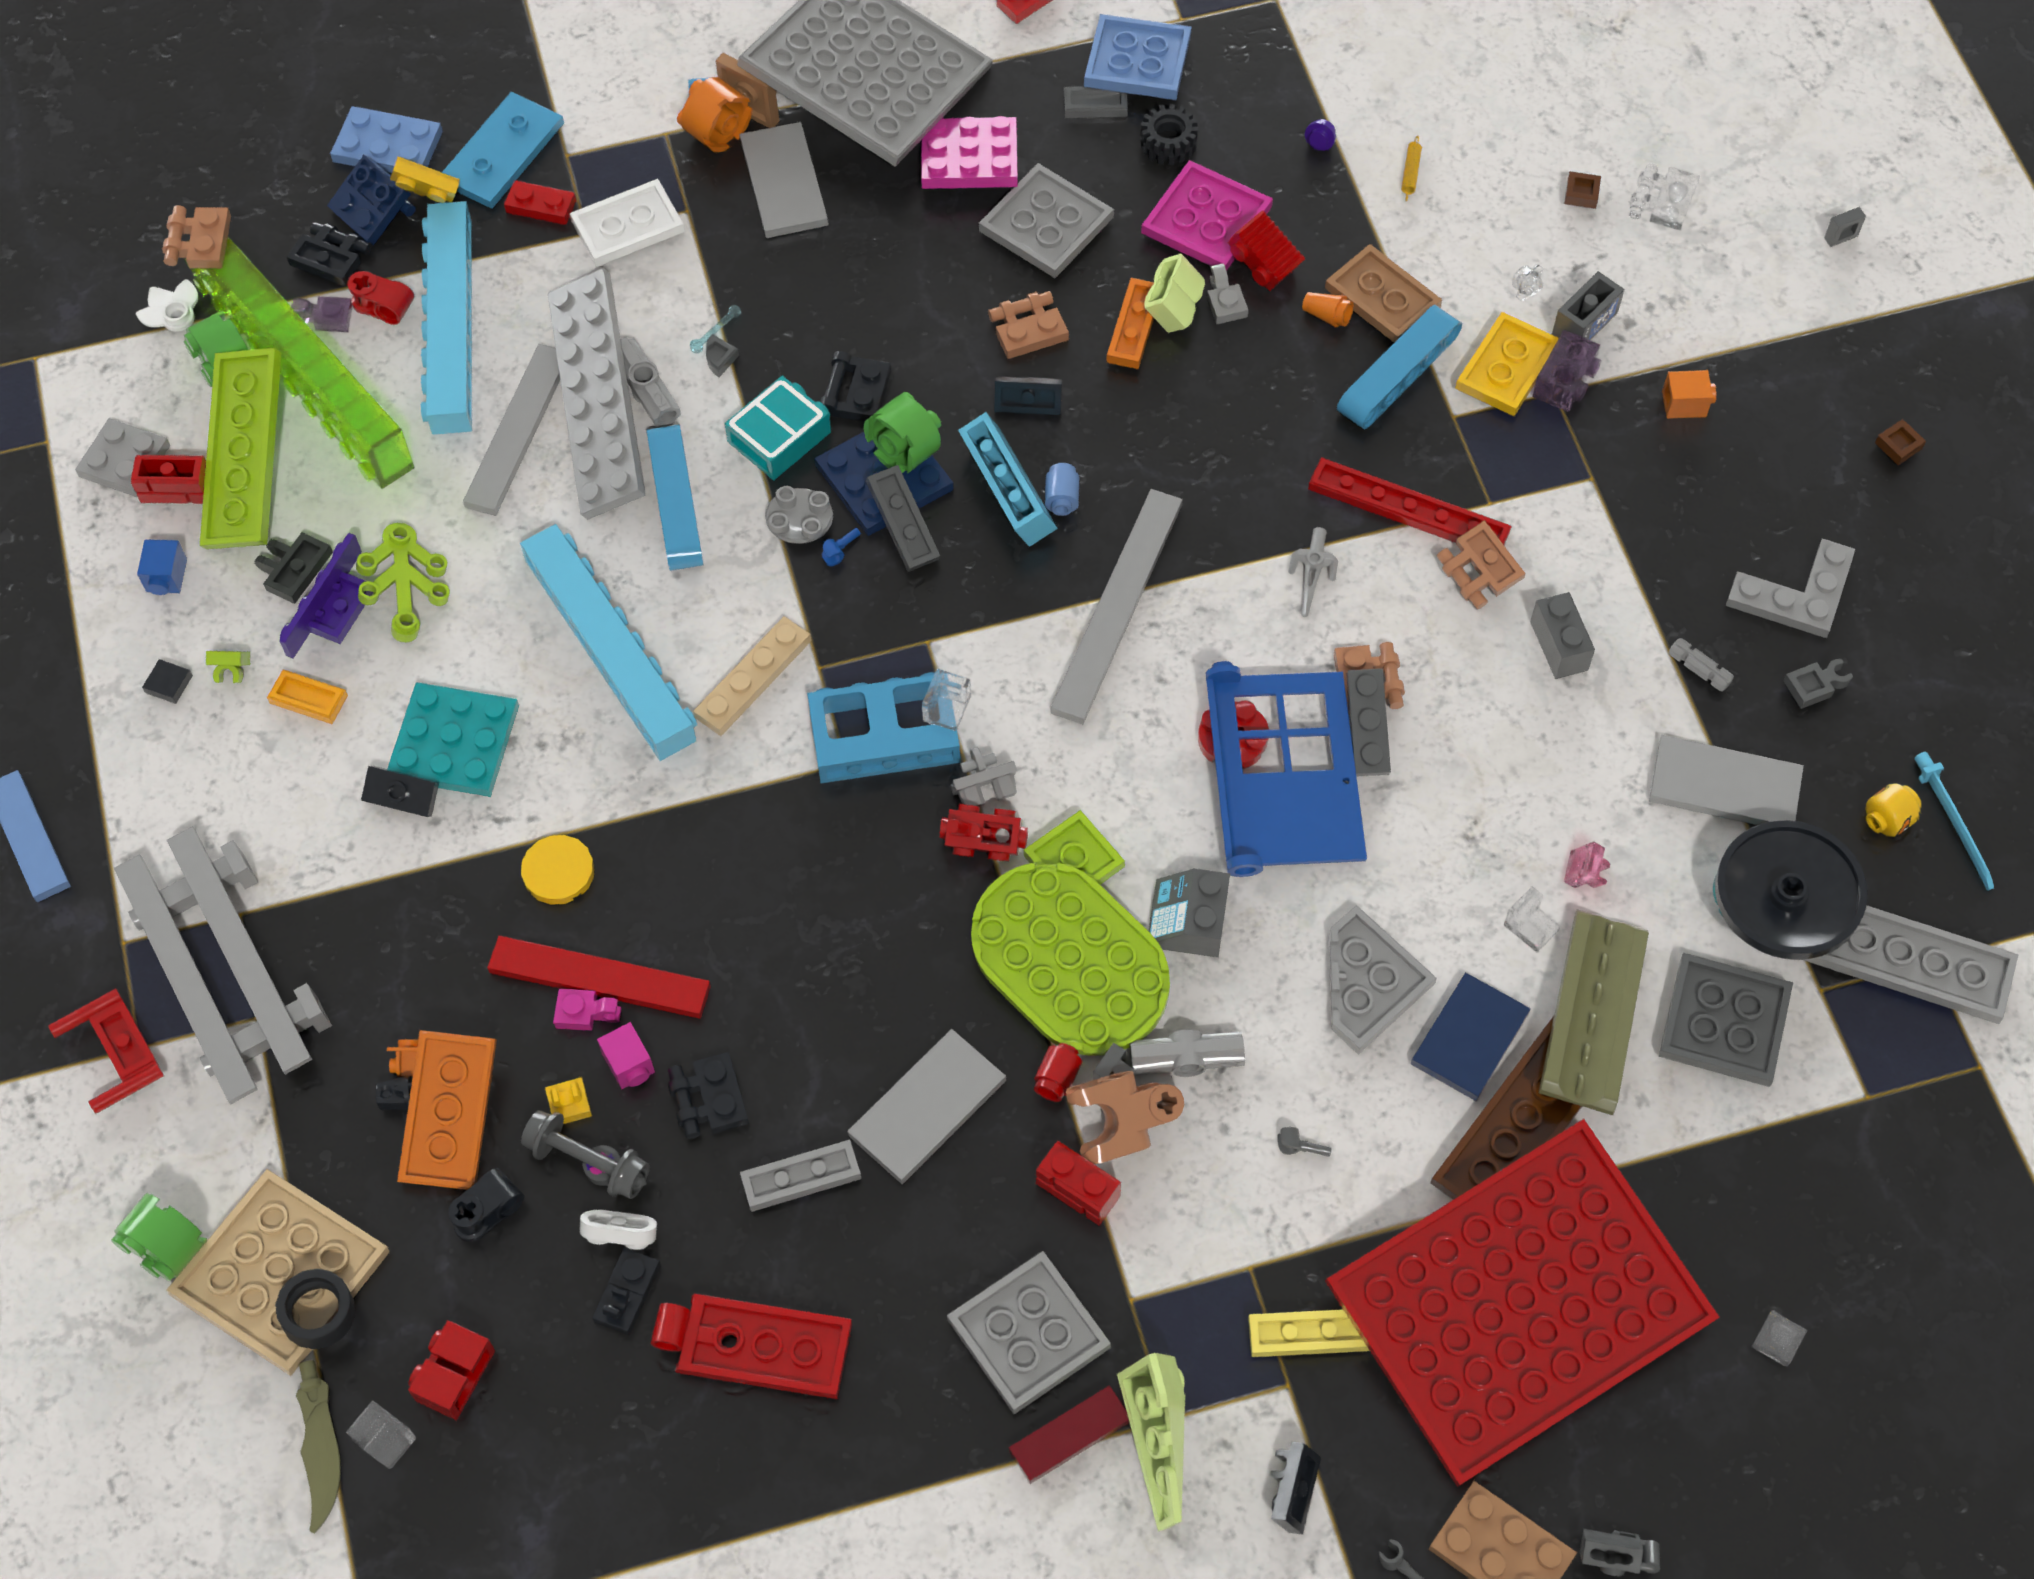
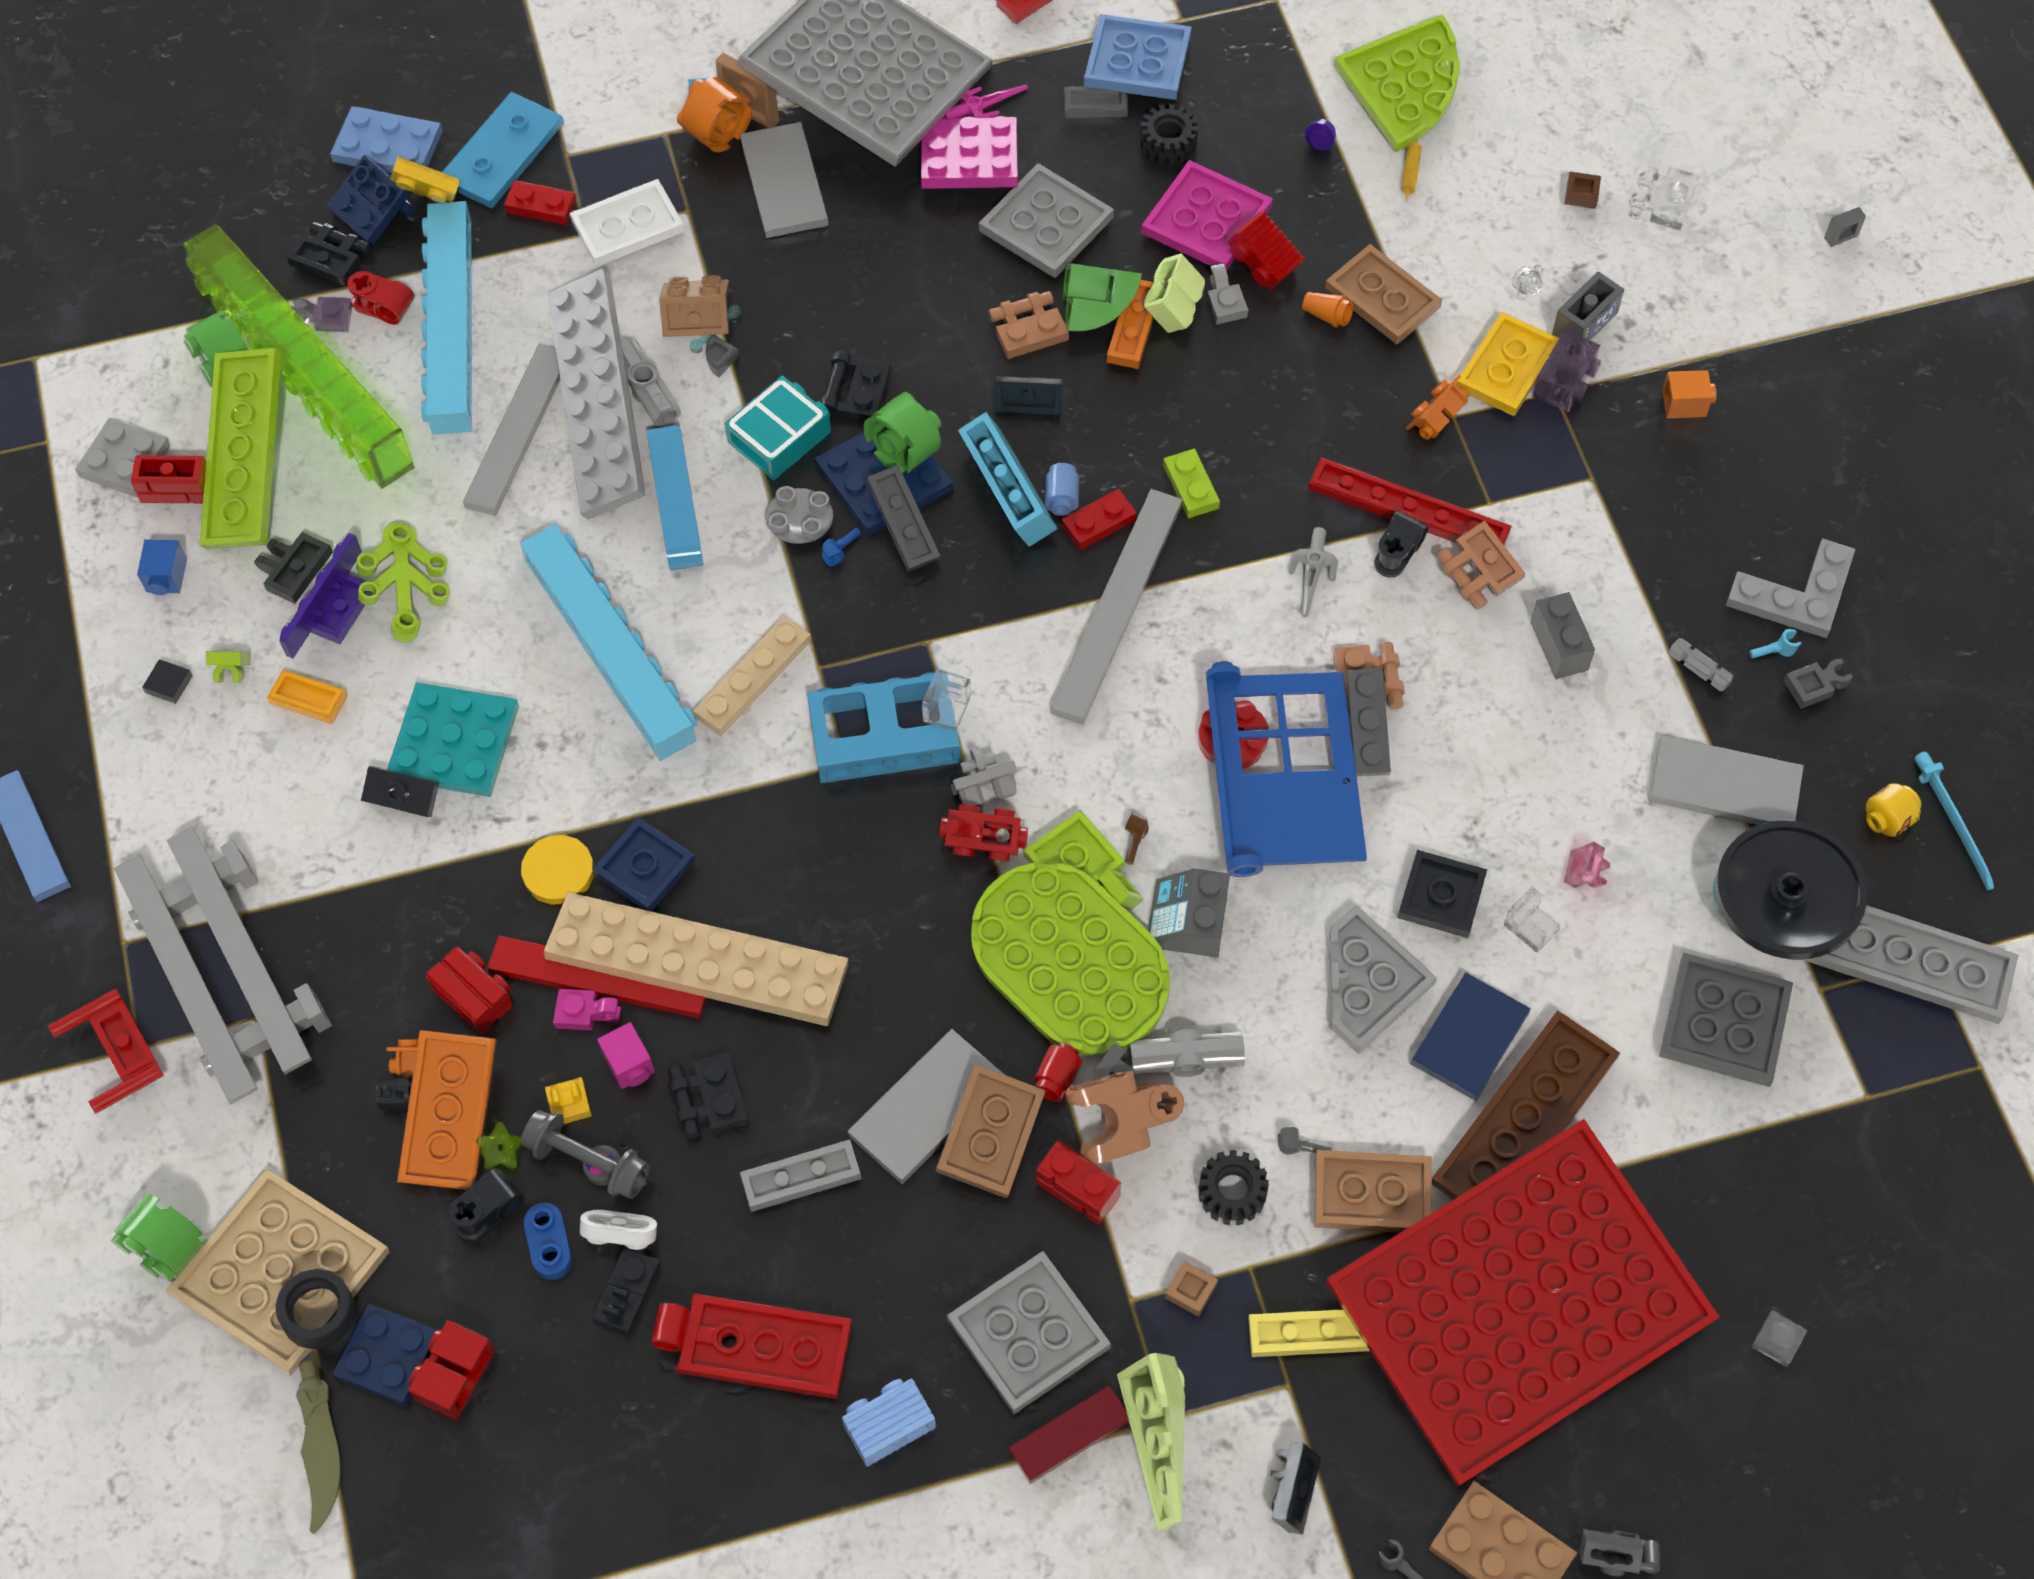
white plate [136,279,199,331] -> none
nougat plate [162,205,231,268] -> none
clear panel [346,1400,416,1469] -> none
dark azure beam [1337,305,1463,429] -> none
olive plate [1539,909,1649,1116] -> none
reddish brown plate [1875,419,1926,465] -> none
none -> dark blue plate [332,1303,437,1407]
none -> red brick [425,947,513,1034]
none -> clear neon green plate [476,1122,521,1170]
none -> blue plate [524,1203,572,1280]
none -> tan plate [544,892,848,1026]
none -> dark blue plate [592,817,696,912]
none -> medium nougat bracket [659,275,729,337]
none -> light blue brick [842,1378,936,1467]
none -> medium nougat plate [935,1064,1046,1198]
none -> dark pink piece [943,84,1028,119]
none -> red plate [1061,489,1137,551]
none -> bright green brick [1063,263,1142,331]
none -> lime tile [1099,868,1144,909]
none -> reddish brown hand [1125,812,1149,865]
none -> lime plate [1163,449,1220,518]
none -> medium nougat plate [1165,1261,1218,1317]
none -> black tyre [1198,1150,1269,1225]
none -> medium nougat plate [1314,1150,1432,1233]
none -> lime plate [1334,14,1460,152]
none -> black piece [1374,510,1429,578]
none -> black plate [1397,850,1488,938]
none -> orange hinge [1406,375,1469,440]
none -> medium azure hand [1749,629,1802,659]

